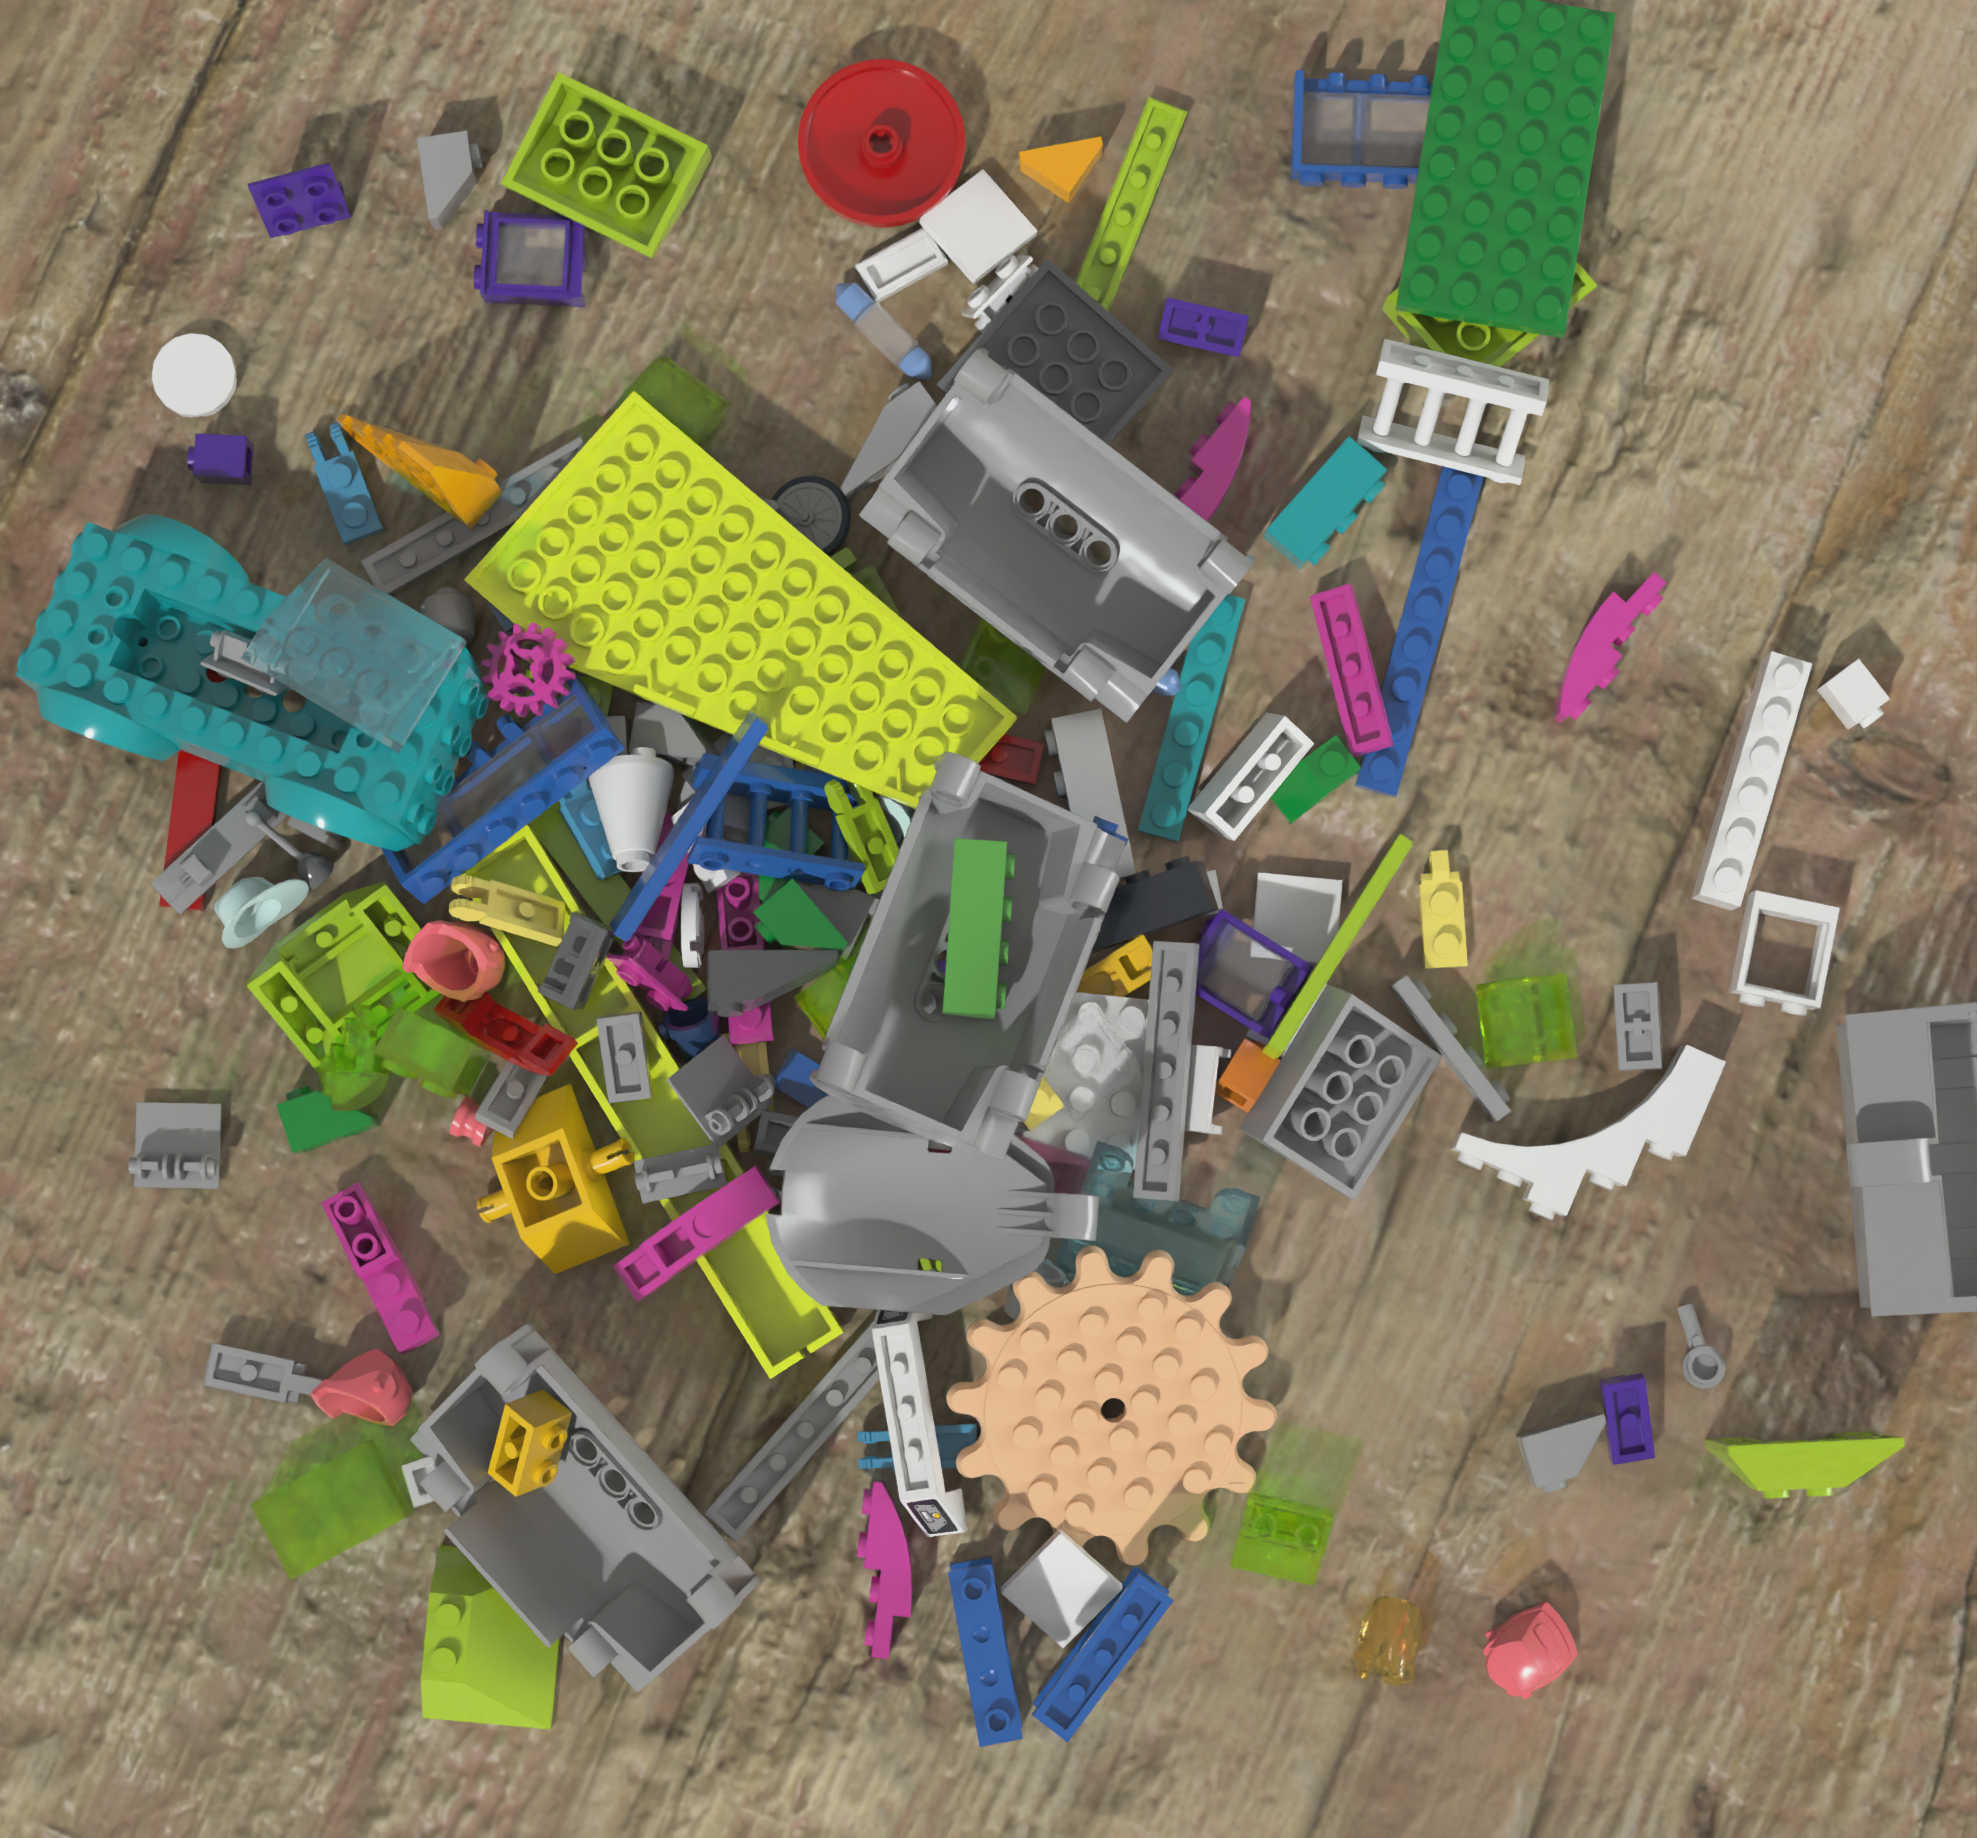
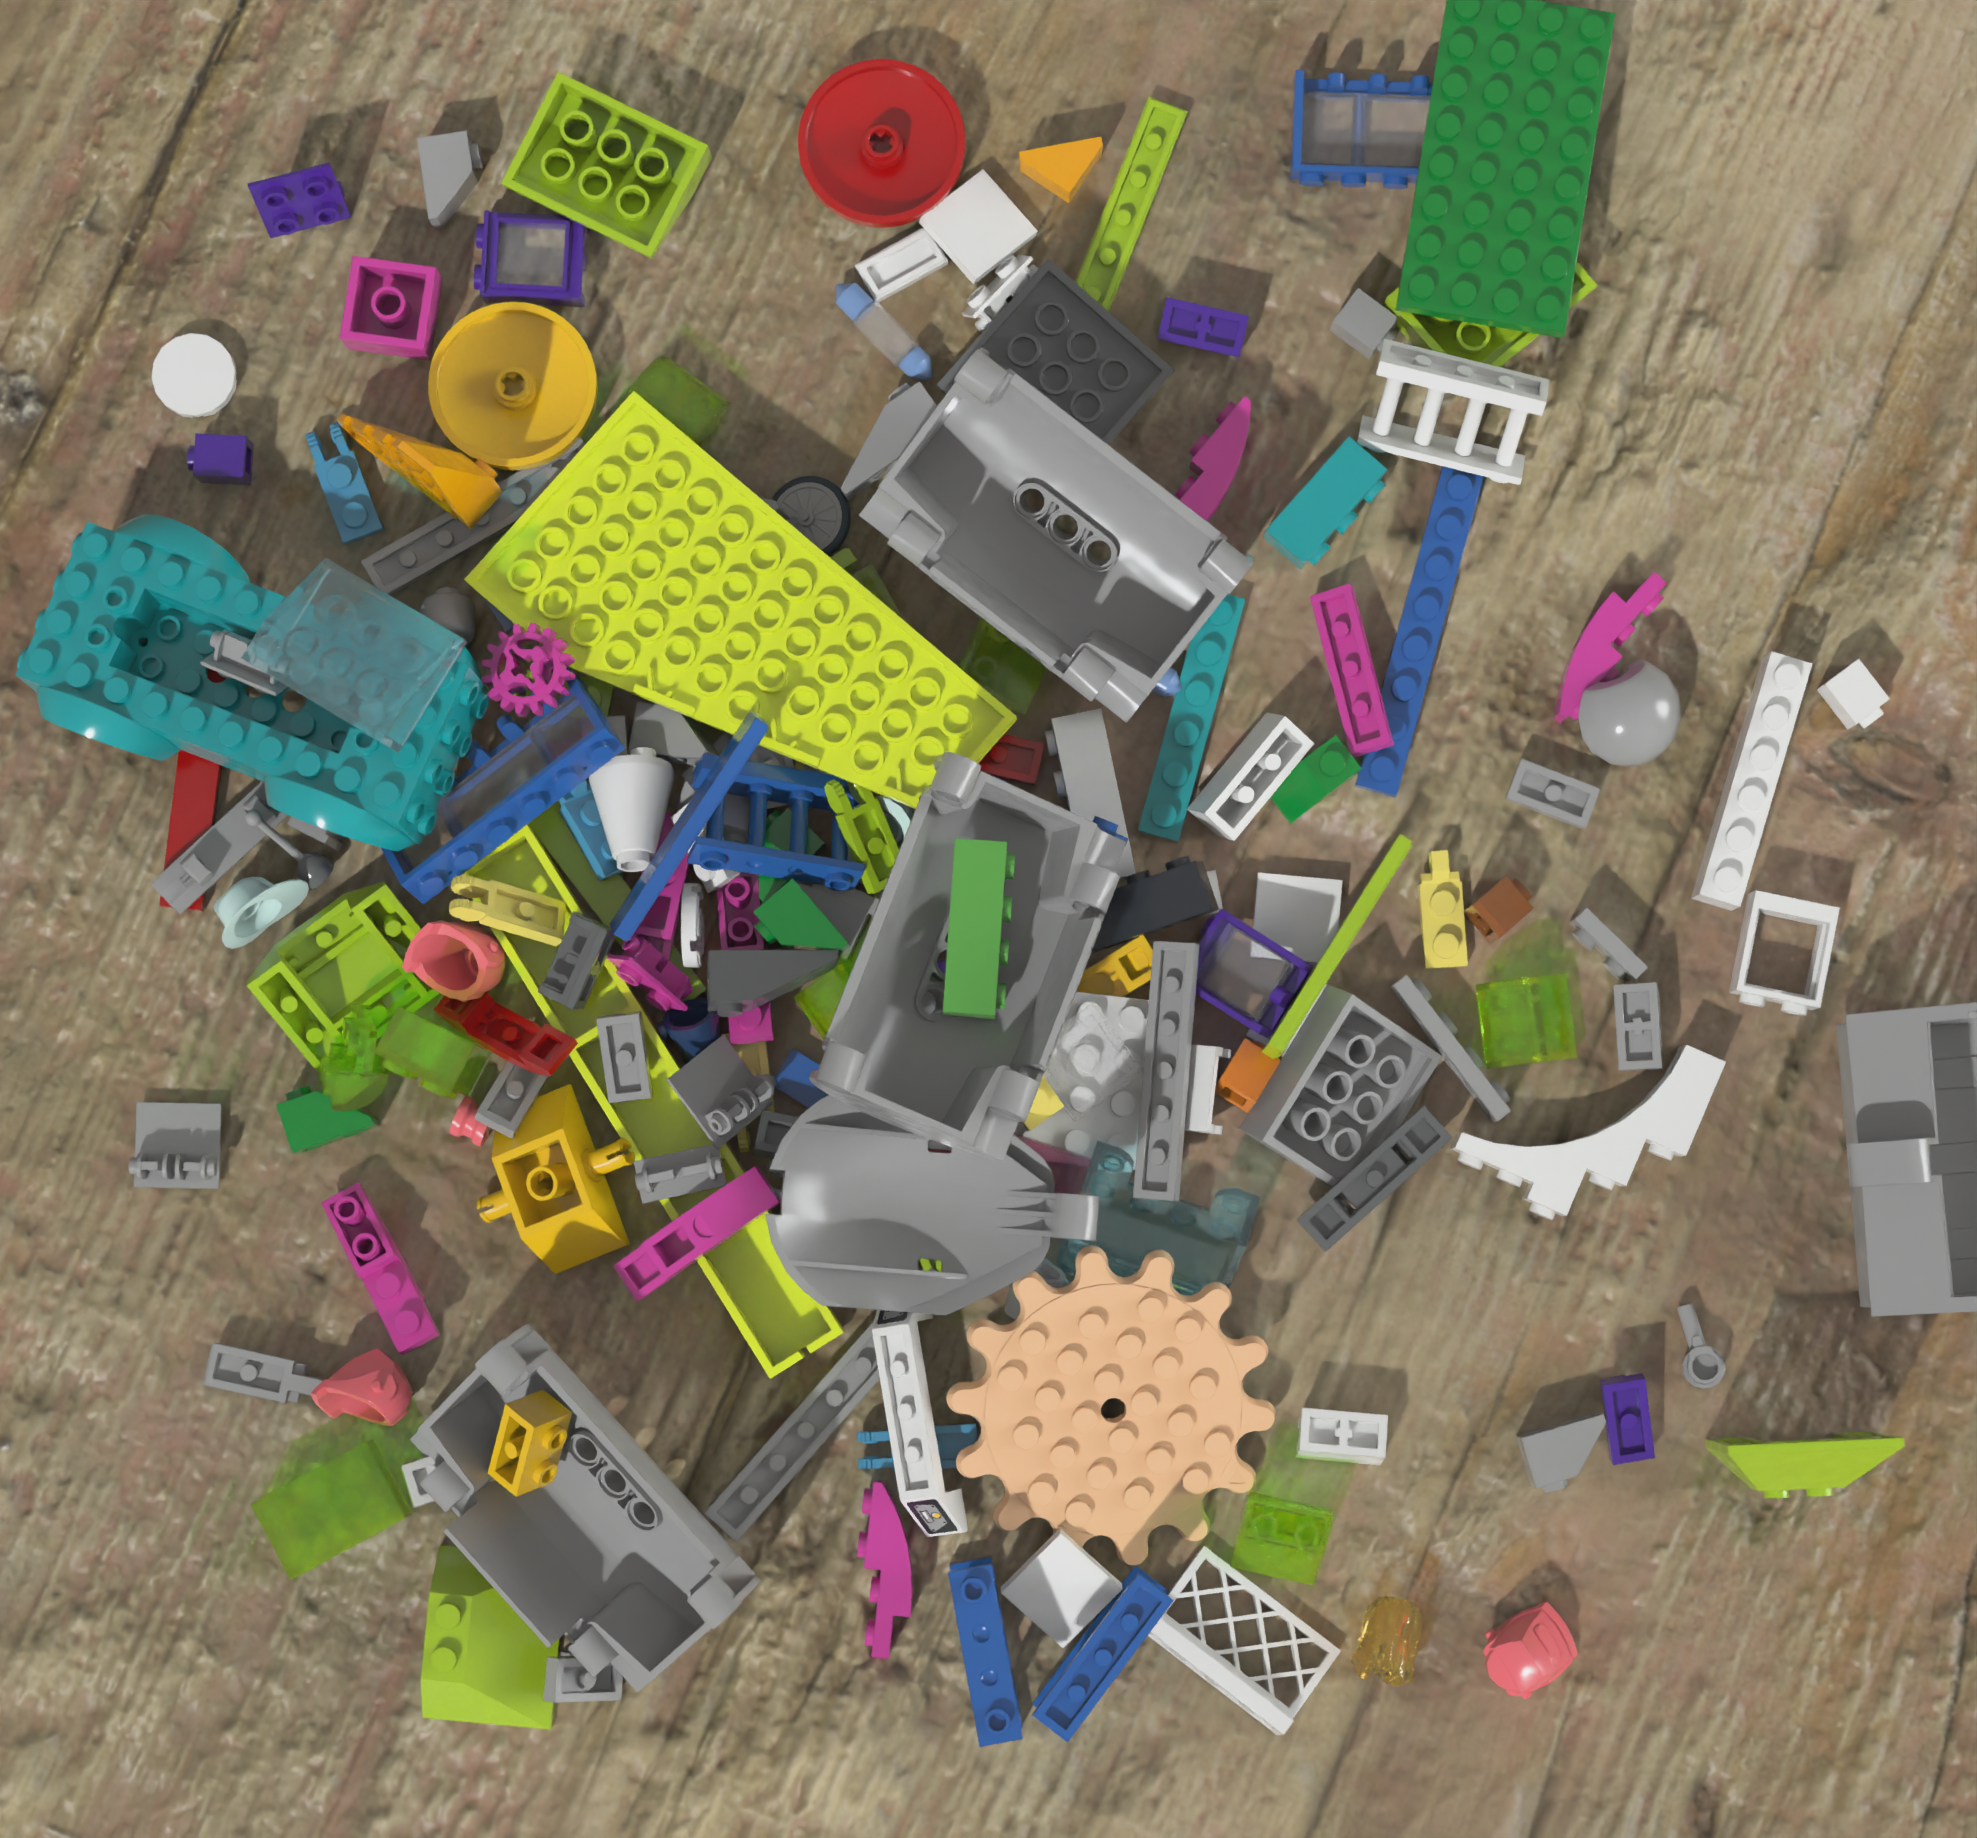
none -> dark pink brick [340,256,443,361]
none -> yellow dish [428,302,598,470]
none -> light grey slope [544,1652,623,1703]
none -> white fence [1148,1546,1341,1735]
none -> white hinge [1295,1408,1388,1465]
none -> dark grey hinge [1296,1106,1453,1252]
none -> light grey brick [1330,288,1398,360]
none -> dark orange slope [1464,876,1533,944]
none -> light grey plate [1505,758,1601,830]
none -> light grey plate [1569,907,1648,982]
none -> light grey cylinder [1578,659,1681,767]

